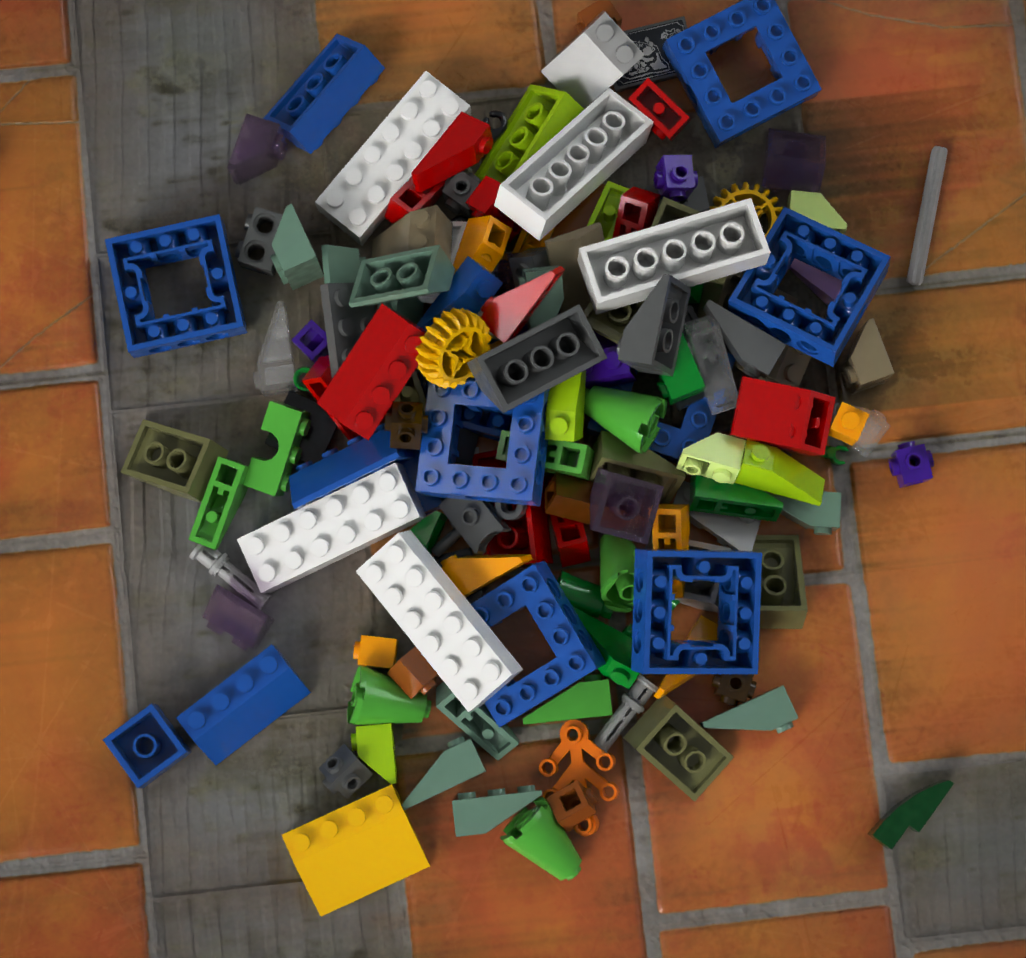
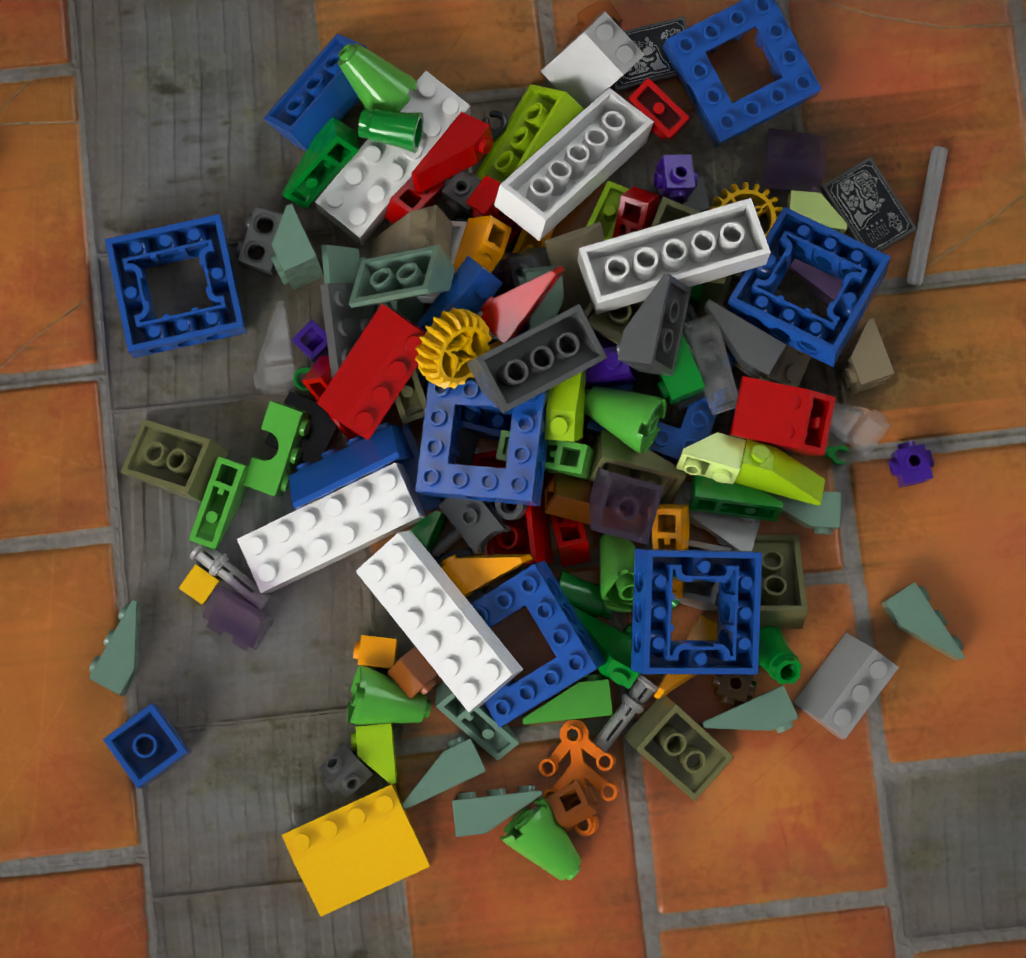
blue slope [176,644,311,766] -> none
clear purple slope [227,113,288,185] -> none
dark brown brick [385,401,428,450] -> none
light orange brick [828,402,870,446] -> none
dark green slope [868,780,954,850] -> none
none -> sand green slope [89,599,141,696]
none -> yellow tile [179,564,221,605]
none -> green slope [282,117,359,209]
none -> bright green cone [338,43,417,112]
none -> green plant [358,109,424,153]
none -> green plant [758,626,802,685]
none -> light grey slope [793,633,899,739]
none -> tile [821,157,917,252]
none -> sand green slope [880,582,965,661]

